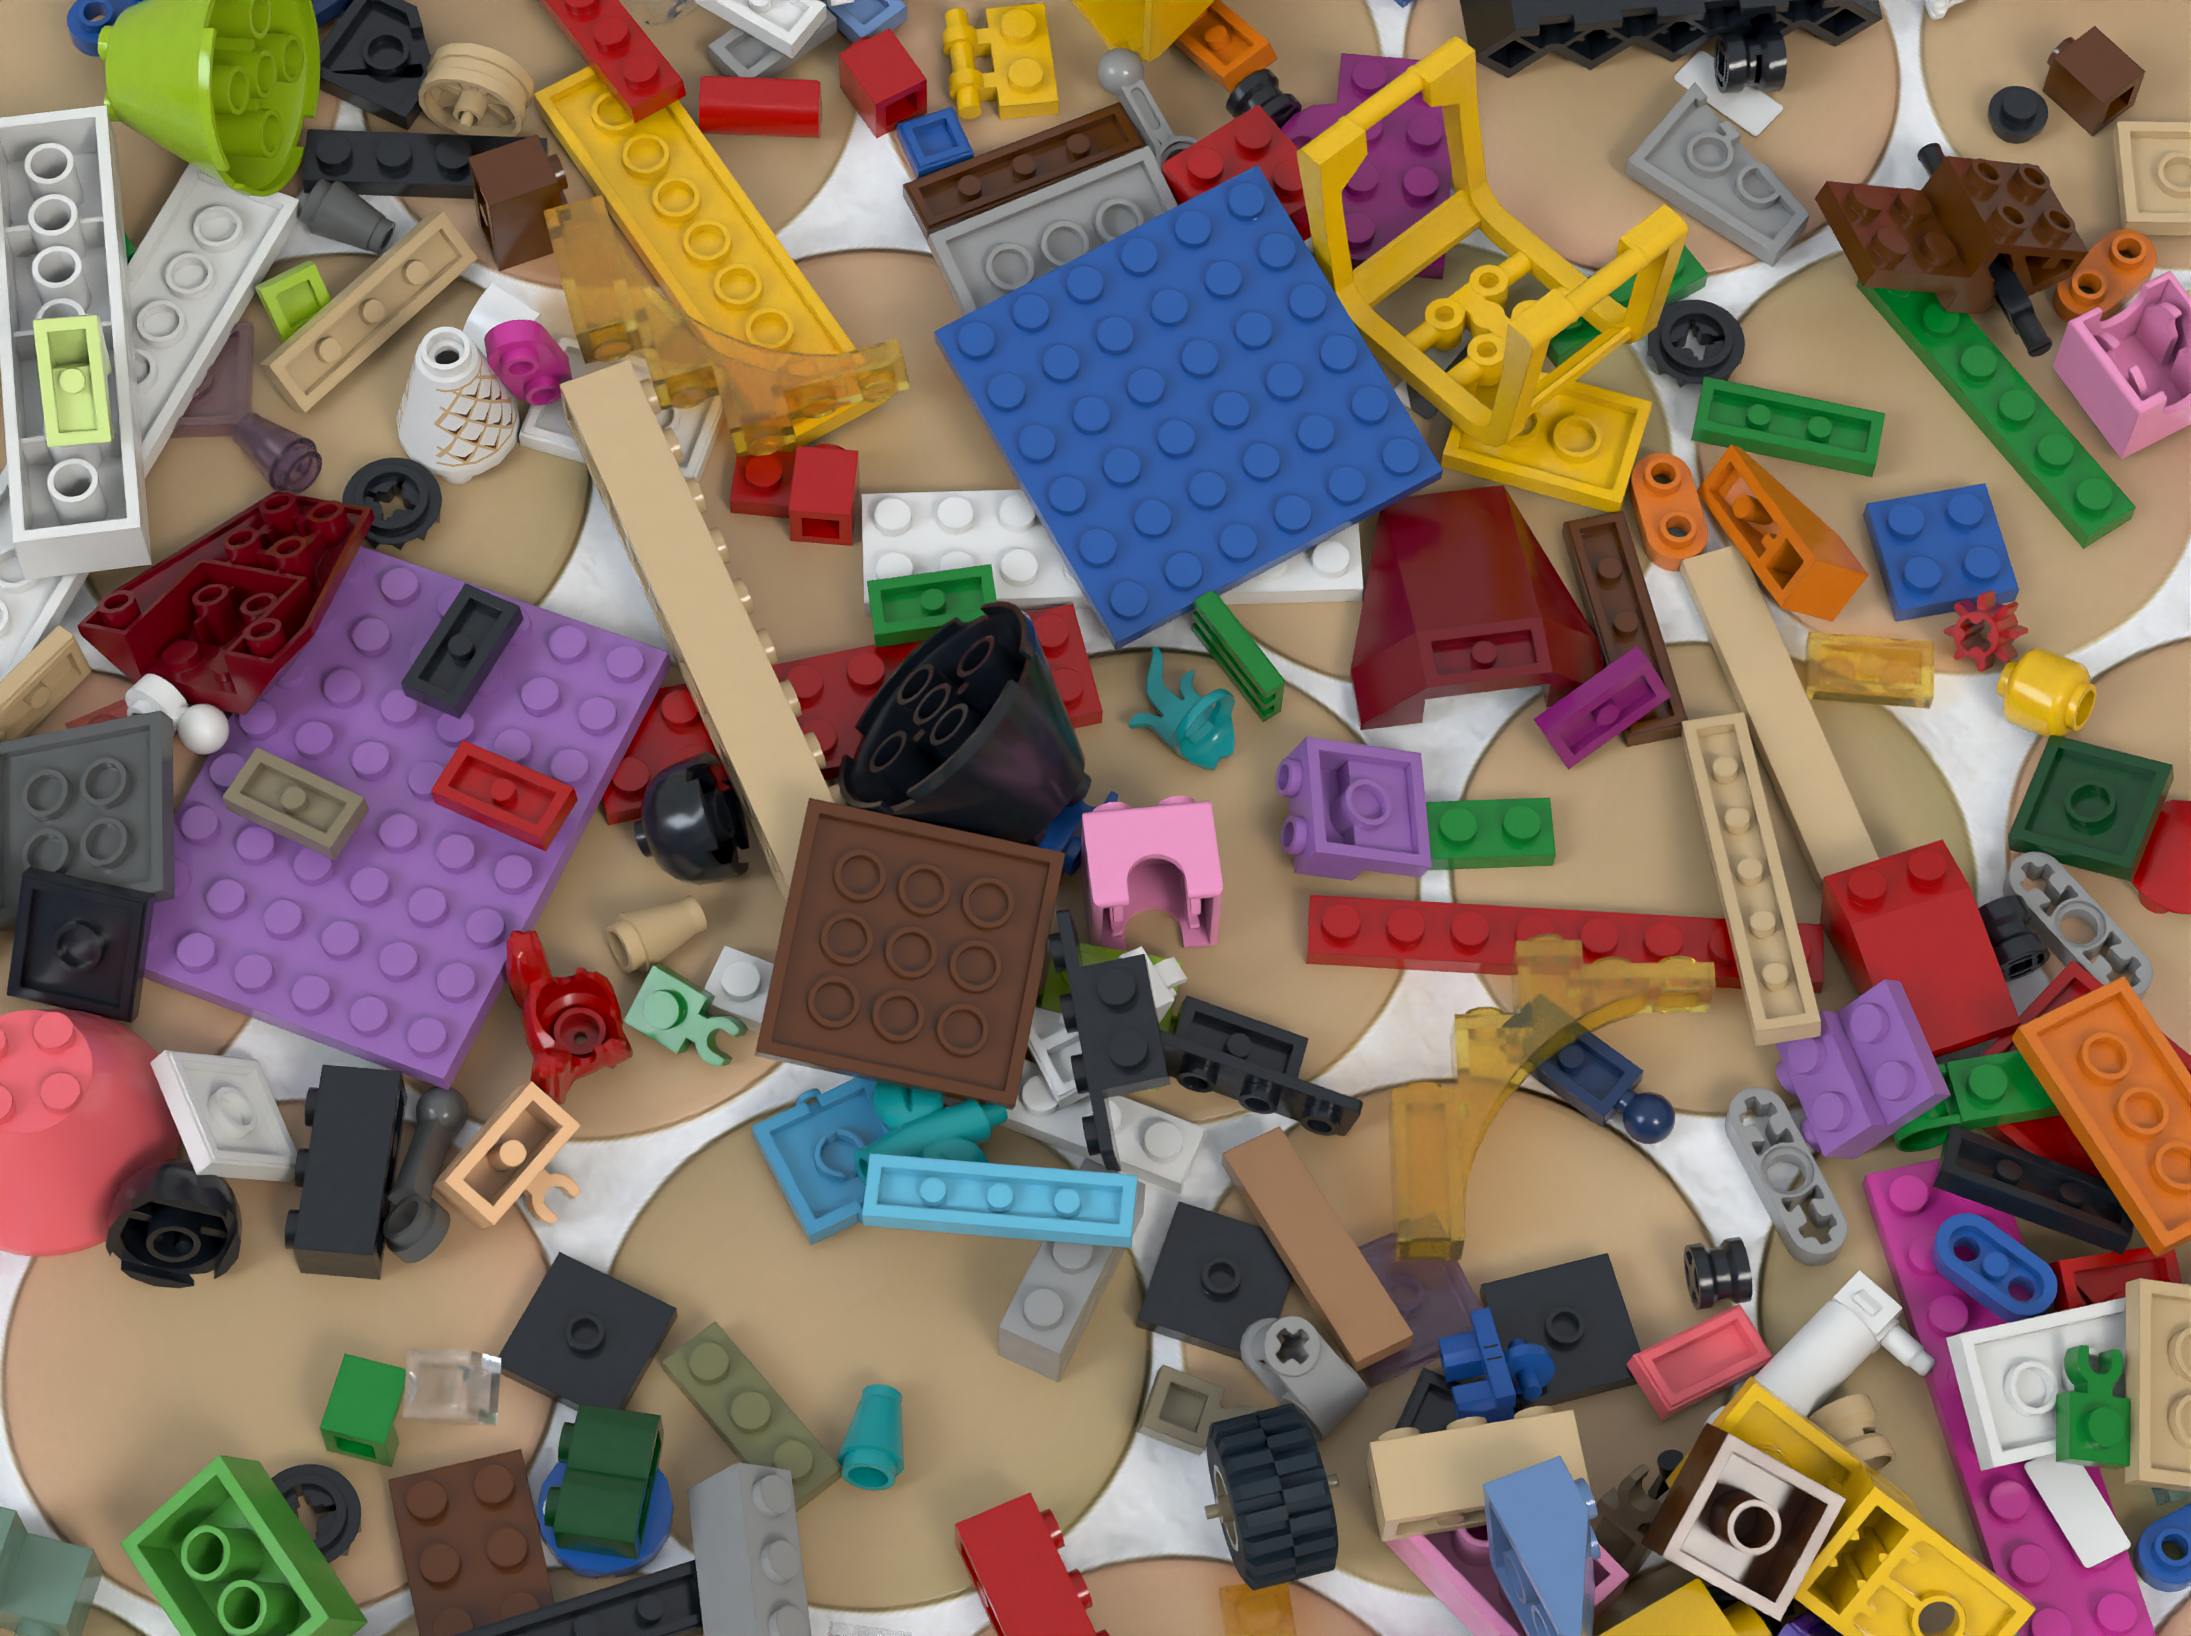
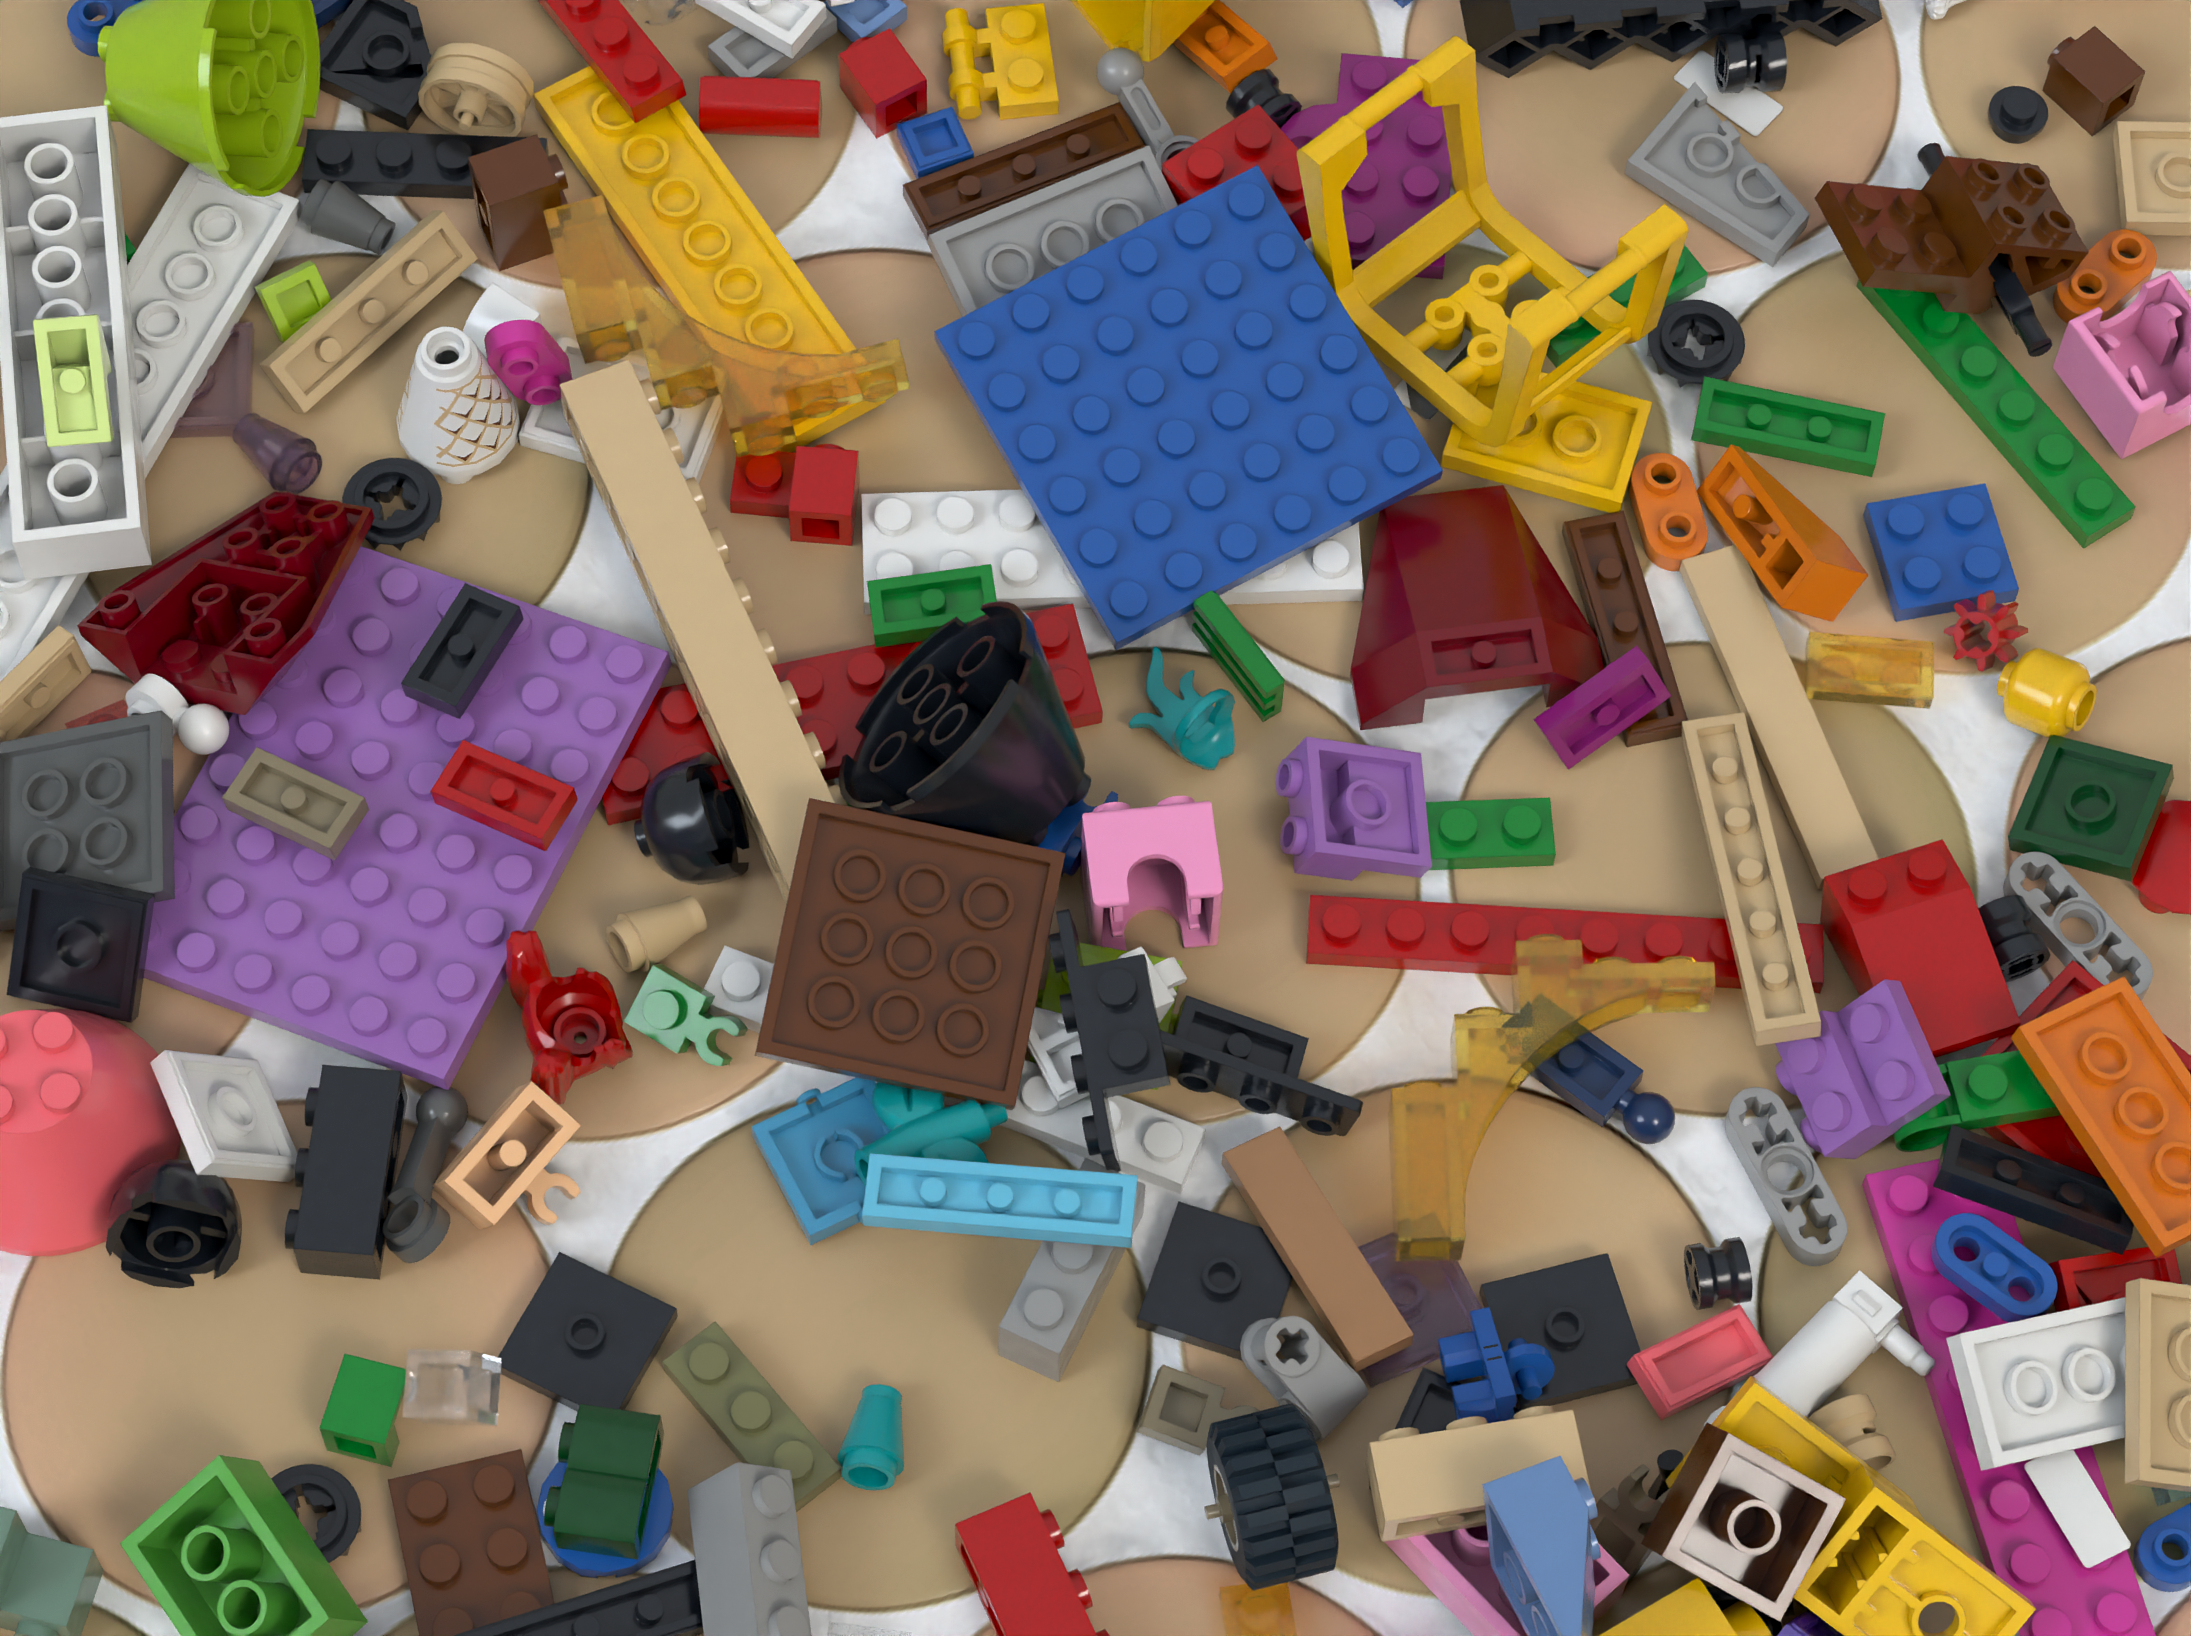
green plate [2056,1345,2130,1469] -> none

